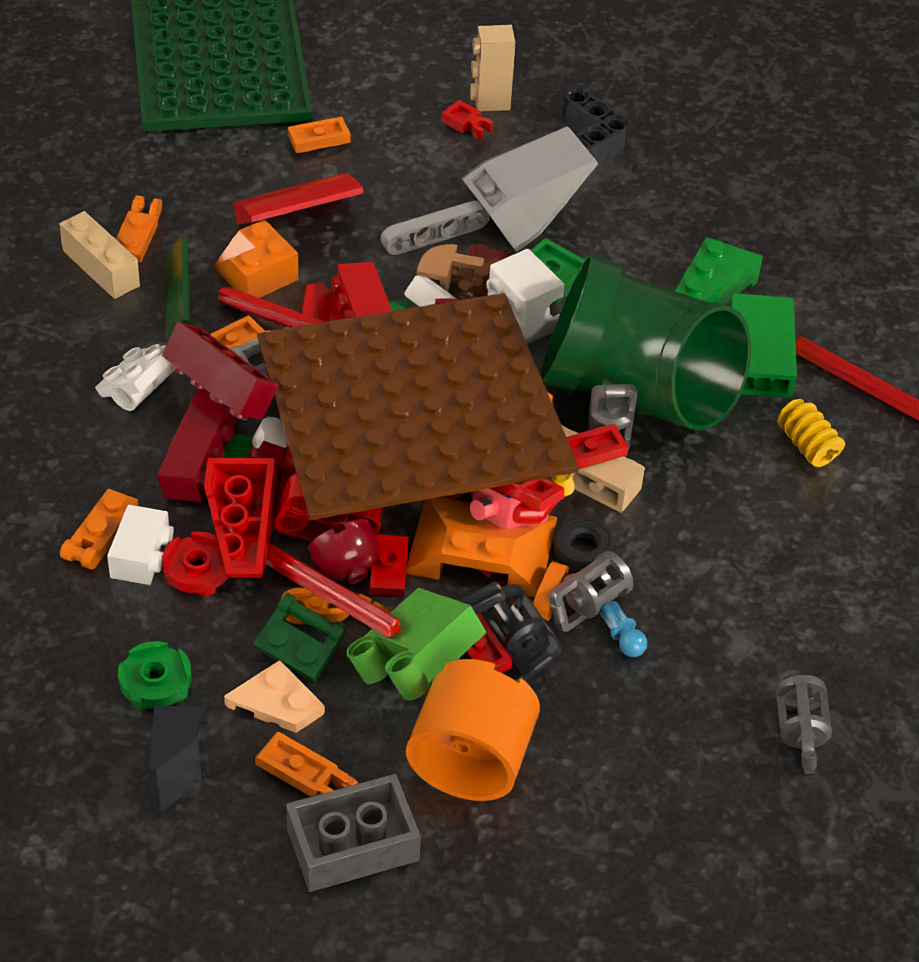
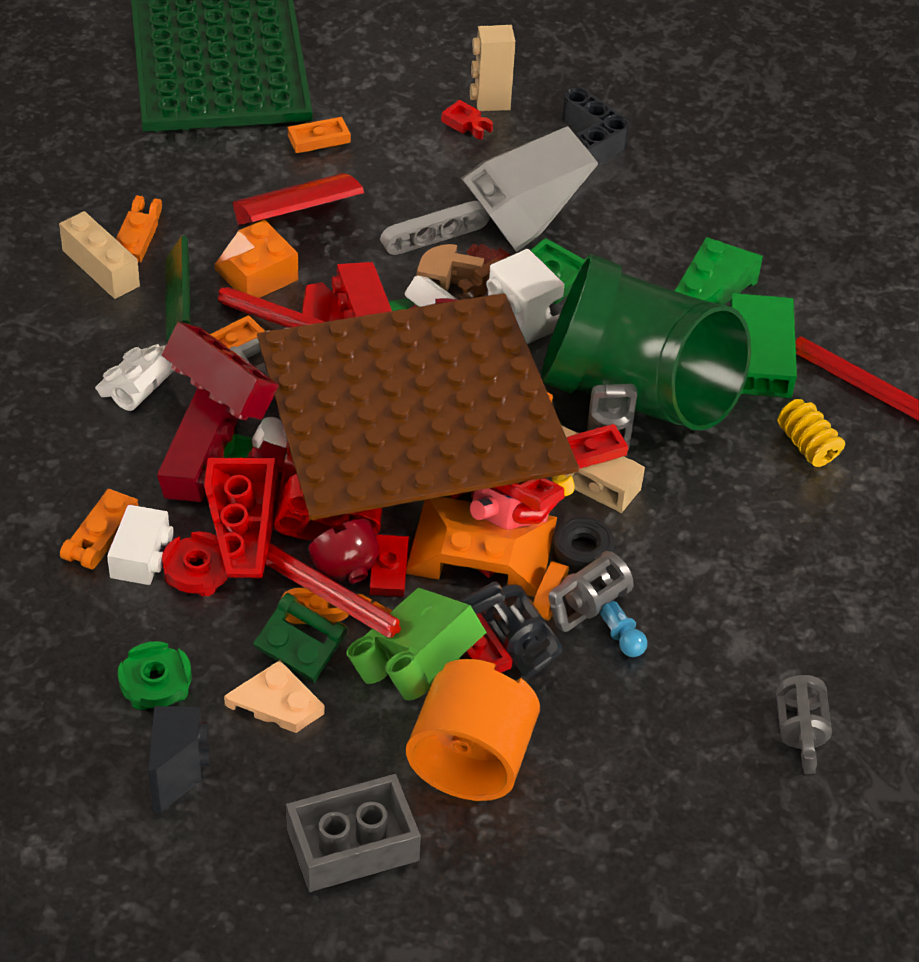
orange hinge [255,732,358,797] -> none

